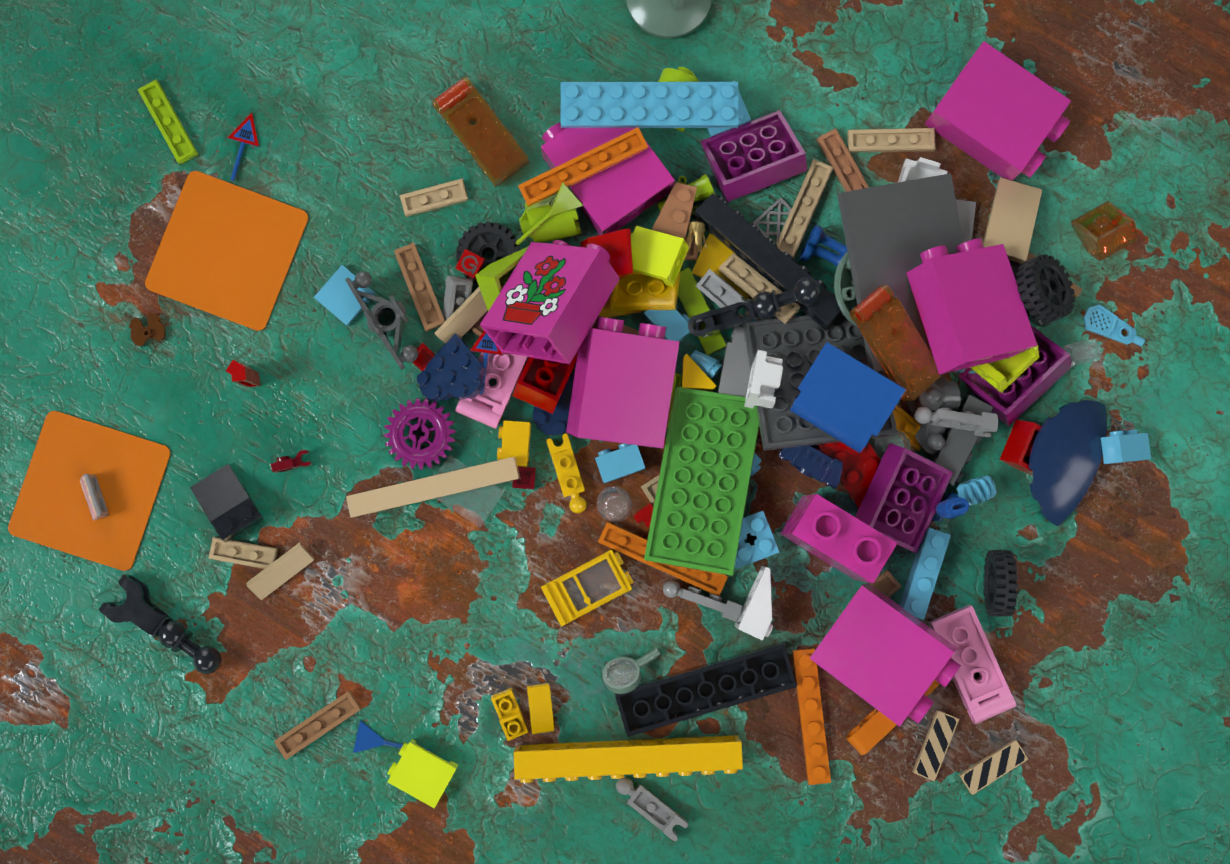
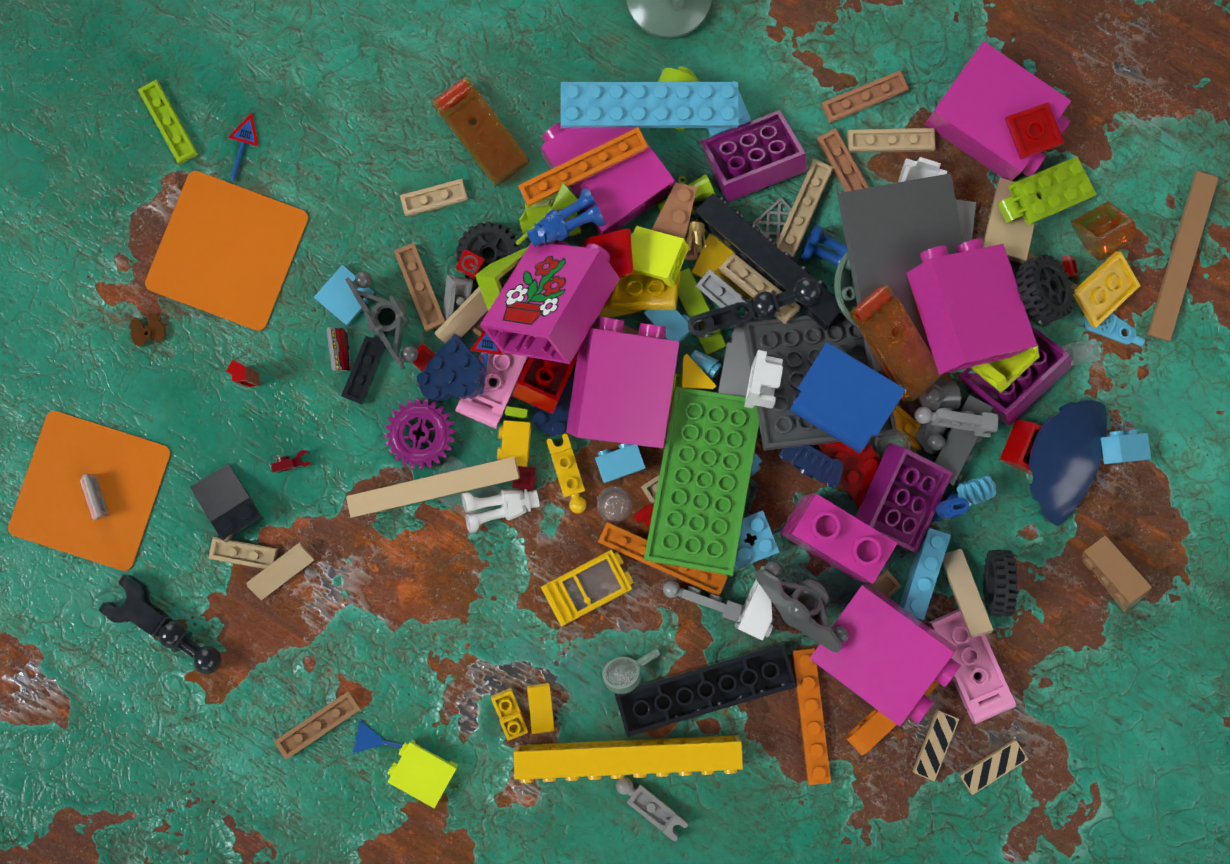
none -> slope [326,327,352,373]
none -> black plate [341,336,386,405]
none -> white piece [461,489,540,533]
none -> lime tile [505,406,529,420]
none -> blue piece [526,187,606,247]
none -> dark grey piece [755,562,849,653]
none -> nougat tile [821,70,909,124]
none -> tan tile [942,549,993,638]
none -> lime hinge [997,156,1097,226]
none -> red tile [1005,102,1064,160]
none -> red tile [1061,255,1079,280]
none -> yellow tile [1073,251,1141,327]
none -> medium nougat wedge [1082,536,1152,613]
none -> medium nougat tile [1147,171,1219,342]

